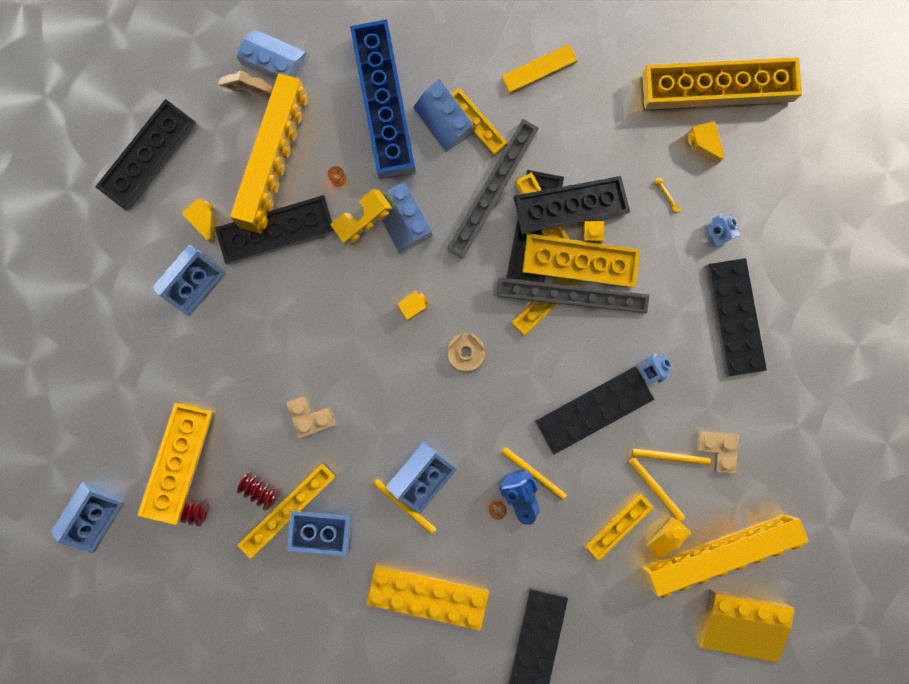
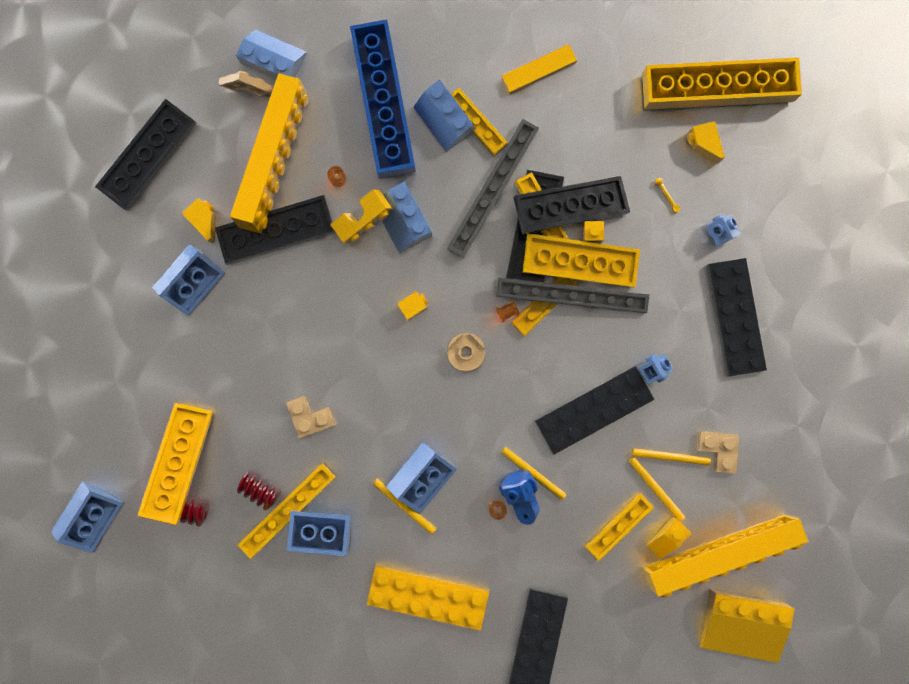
none -> clear orange bush [495,299,520,323]

